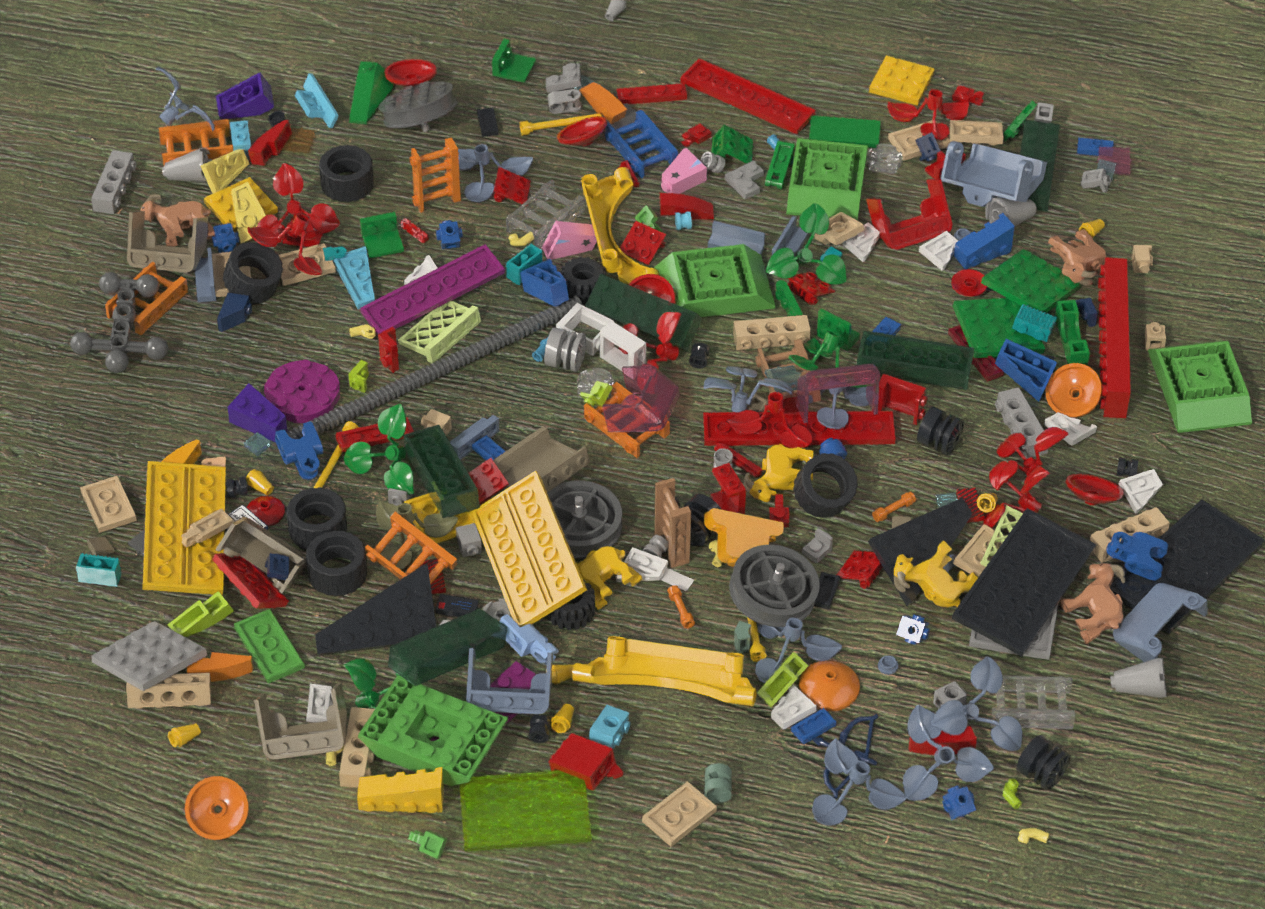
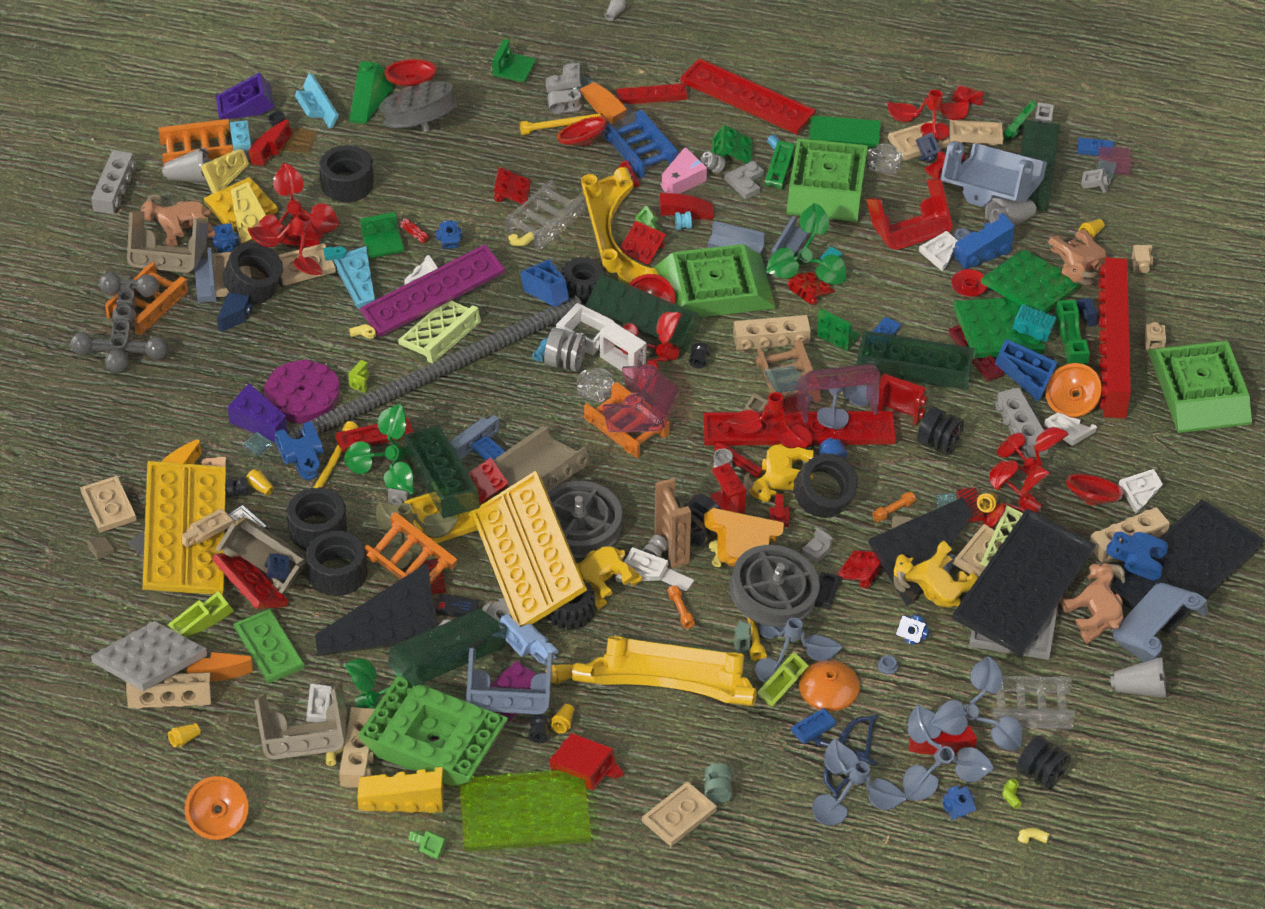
teal brick [76,553,122,587] -> none
sand blue plant [155,66,215,131] -> none
red dish [247,496,285,527] -> none
red bracket [378,327,399,373] -> none
orange fence [409,137,461,212] -> none
tan brick [421,409,452,441] -> none
light grey brick [456,523,482,557] -> none
sand blue plant [458,144,533,202] -> none
black tile [477,107,499,137] -> none
teal brick [506,244,543,285] -> none
bright pink slope [542,221,597,260] -> none
lime bracket [579,381,613,407] -> none
medium azure brick [589,705,631,749] -> none
red plate [681,123,712,147] -> none
sand blue plant [704,366,793,412] -> none
white wing [771,684,817,730] -> none
green plate [775,280,803,317] -> none
green plant [788,331,870,388] -> none
tan plate [815,212,864,245] -> none
white wing [841,222,880,262] -> none
yellow plate [869,56,935,106] -> none
light grey brick [933,681,967,709] -> none
black wheel [1116,457,1138,477] -> none

